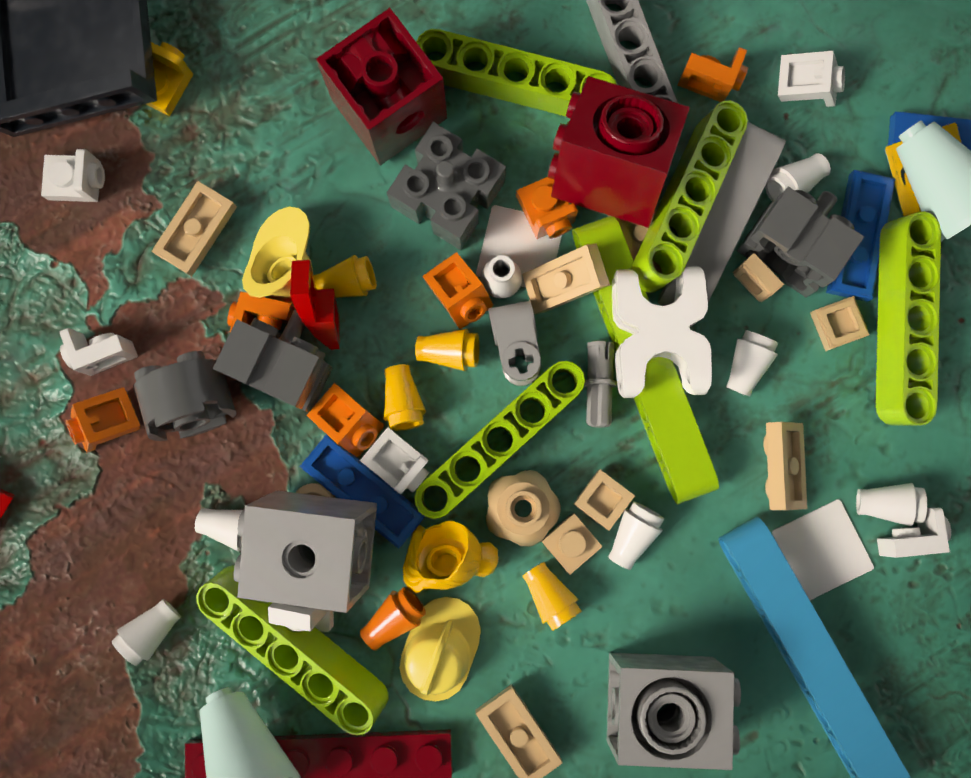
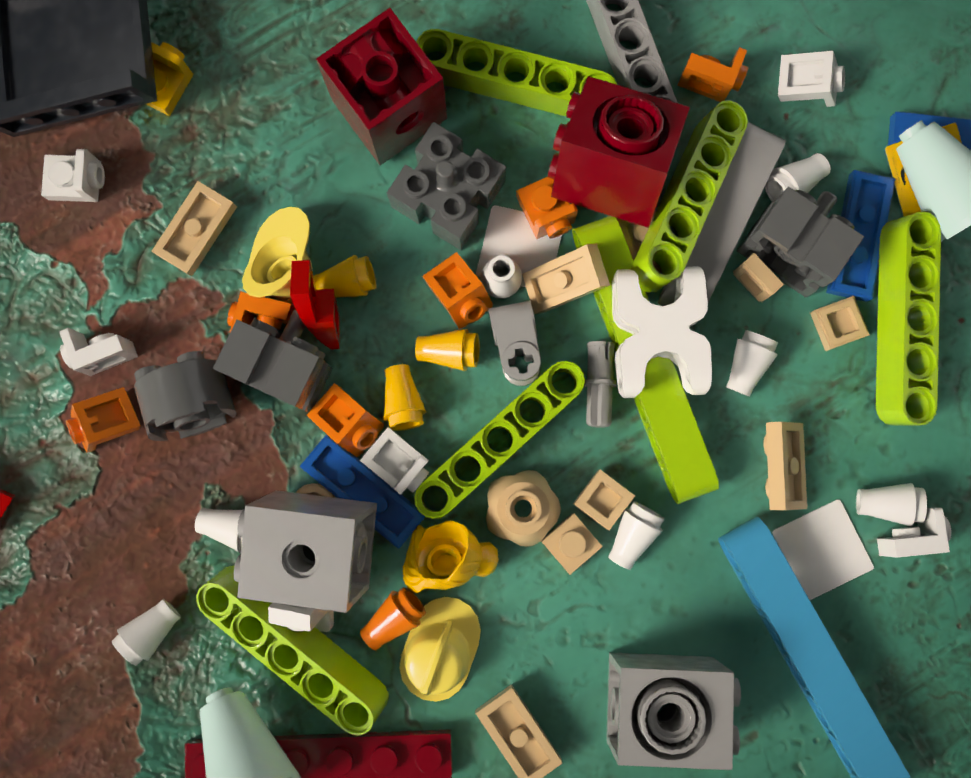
yellow cone [522,562,582,631] -> none

